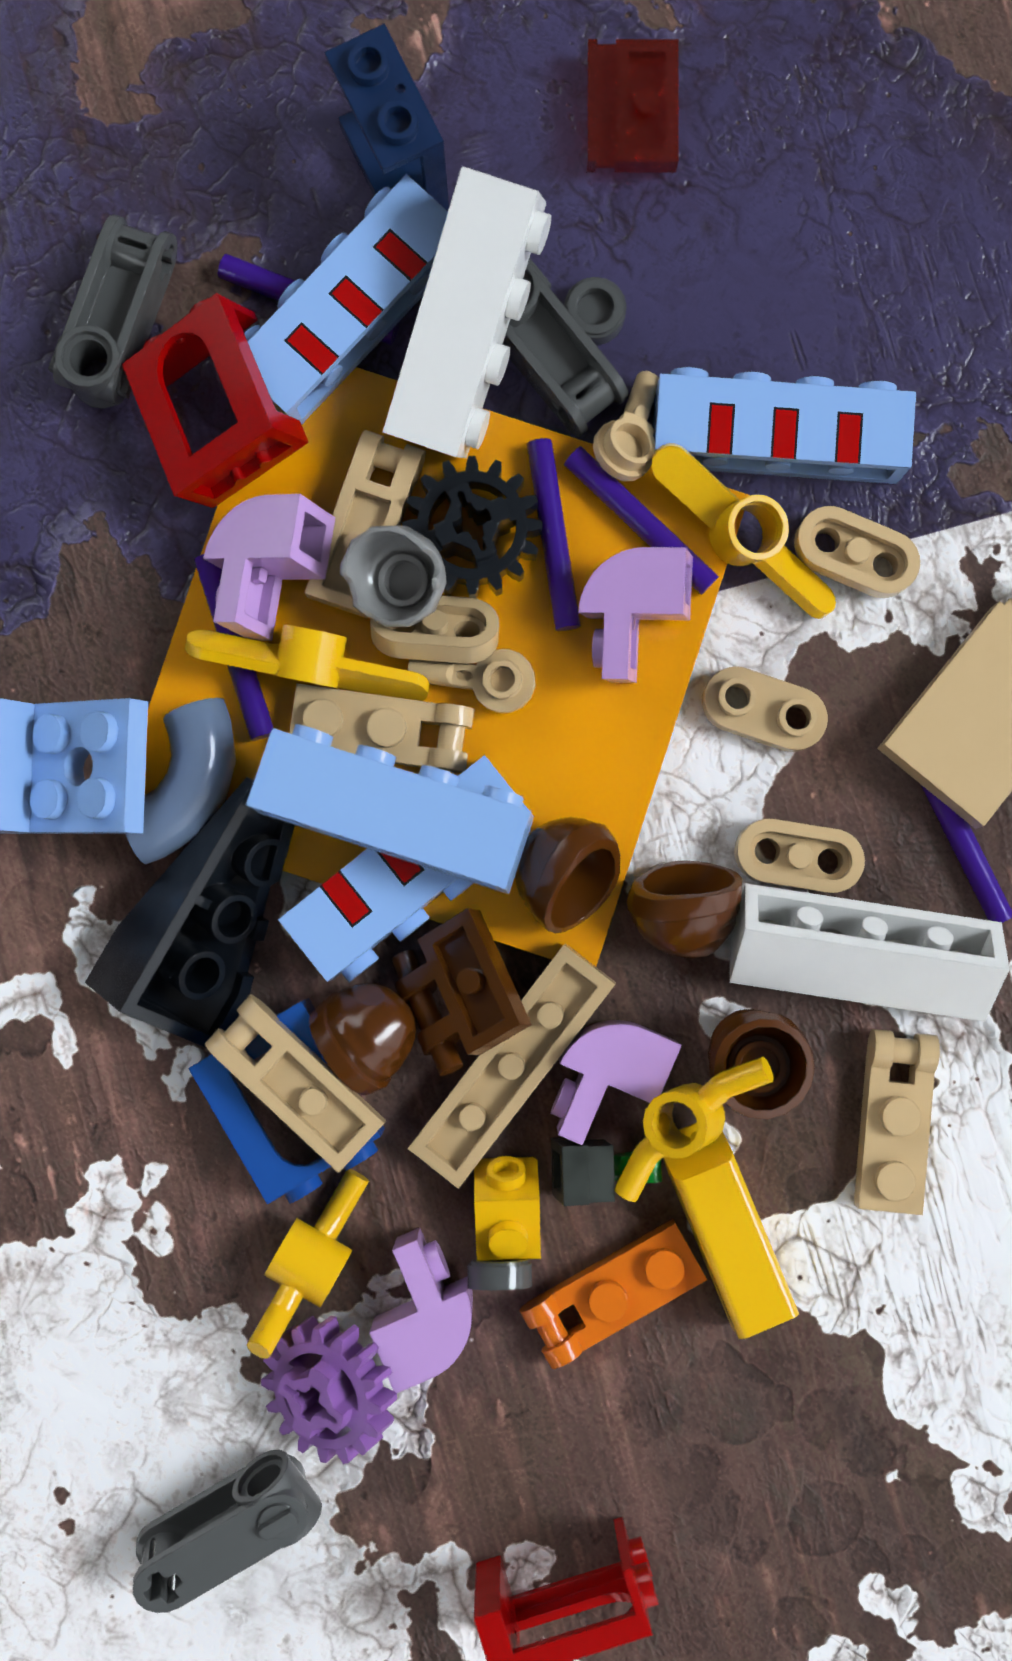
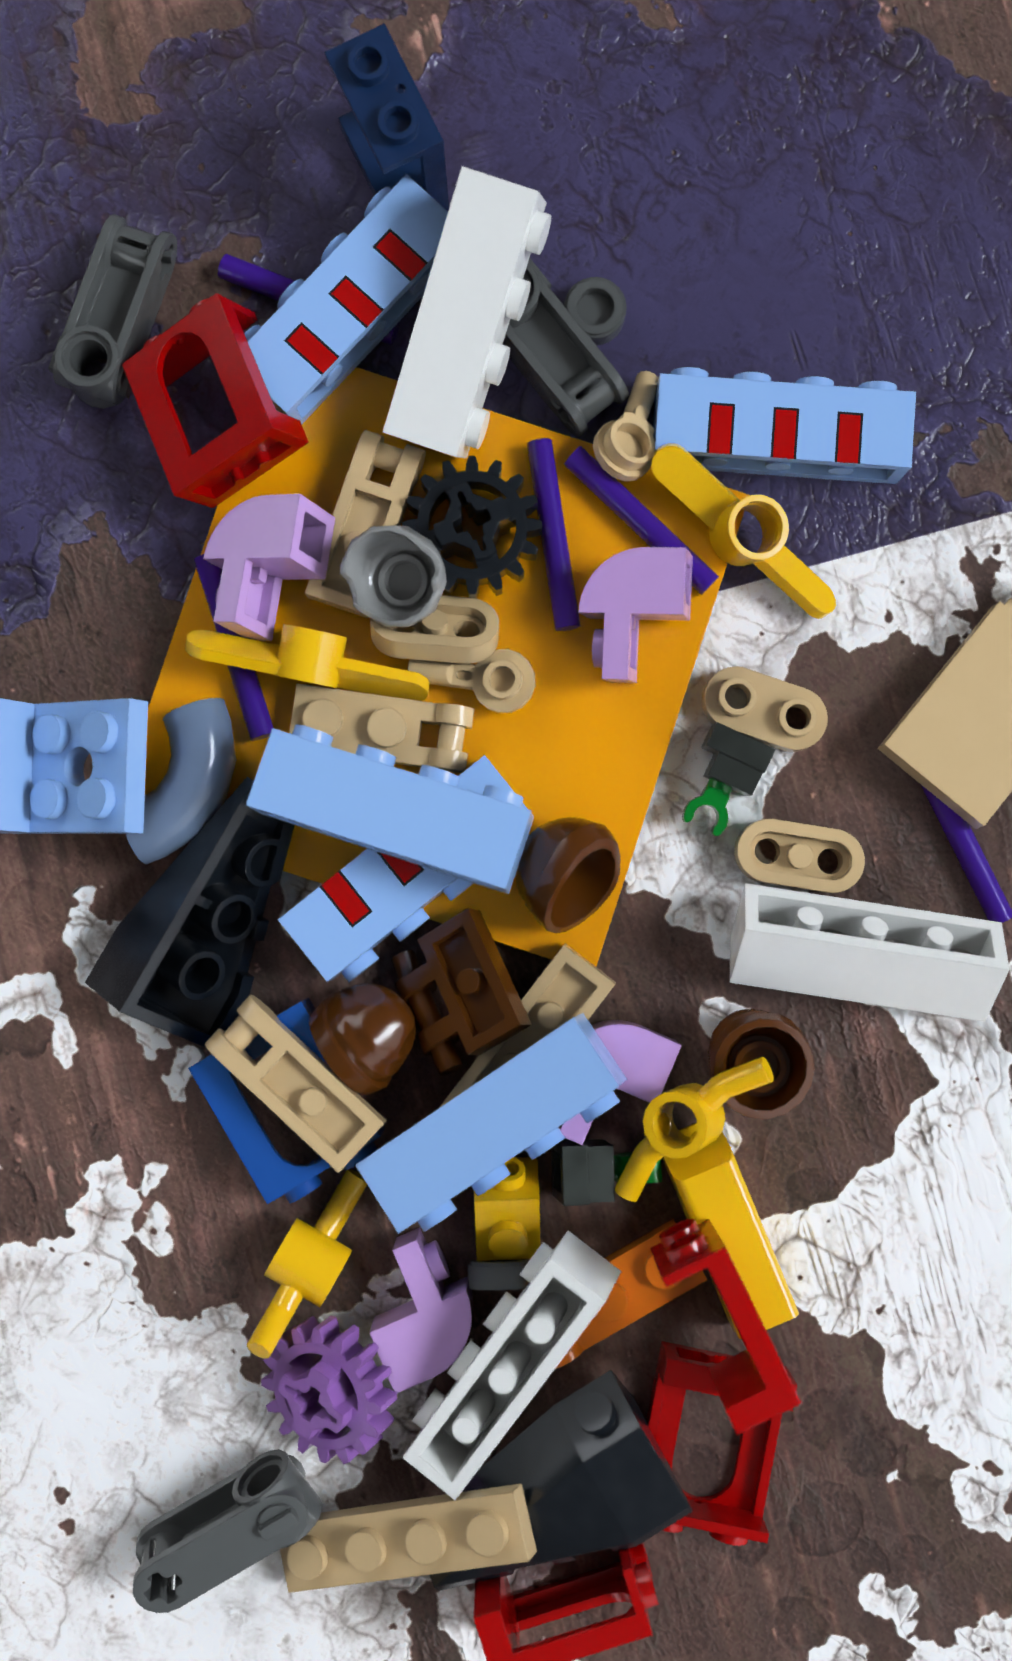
clear red plate [587,39,679,173] -> none
reddish brown hat [626,860,742,959] -> none
tan plate [794,506,920,598] -> none
tan plate [853,1029,940,1215] -> none
none -> tan plate [280,1483,537,1593]
none -> light blue brick [355,1013,627,1234]
none -> white brick [402,1231,621,1500]
none -> black wedge [429,1370,693,1591]
none -> red panel [646,1341,798,1546]
none -> red panel [650,1218,802,1435]
none -> pearl dark grey piece [682,722,776,836]

